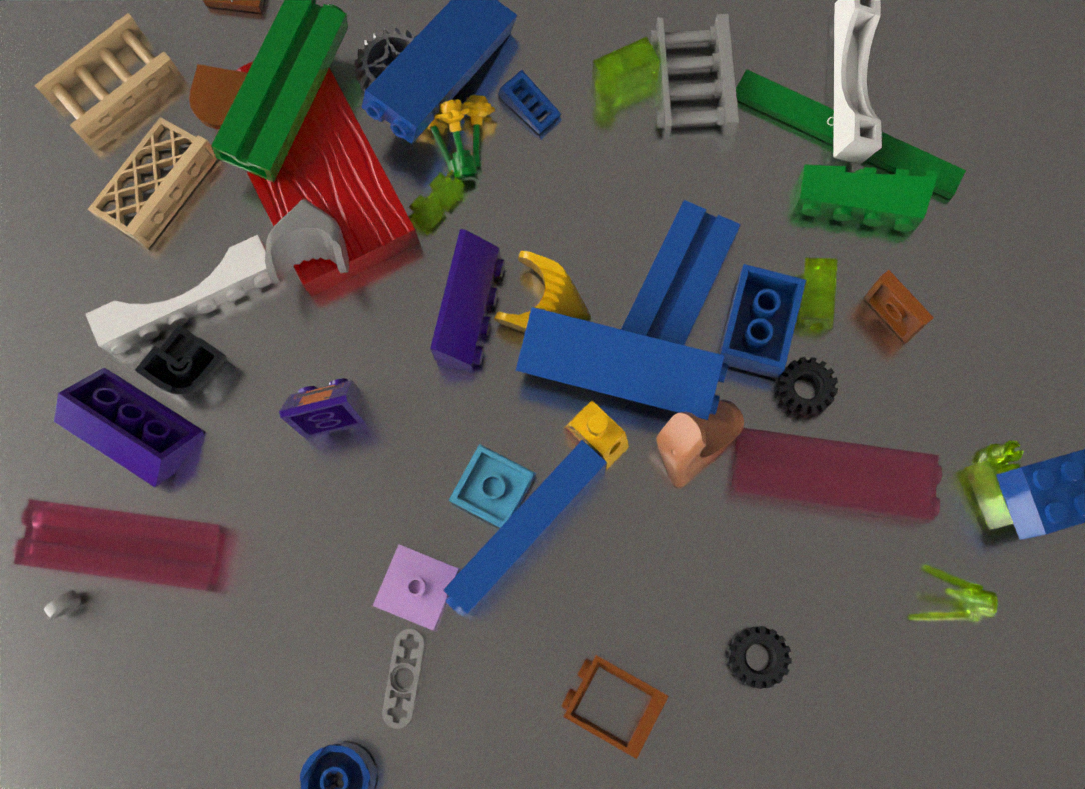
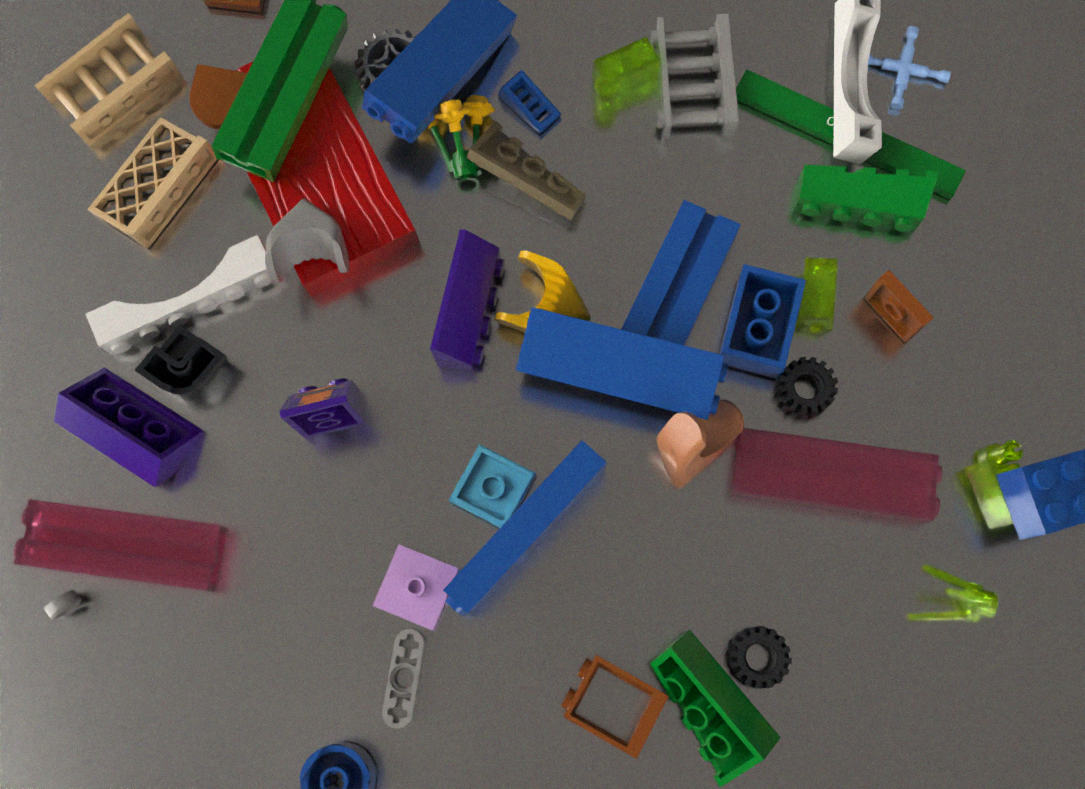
clear neon green hinge [408,170,464,230] -> none
yellow torso [564,401,629,469] -> none
none -> dark tan wing [467,121,586,220]
none -> green wedge [650,629,781,788]
none -> light blue piece [868,26,951,110]

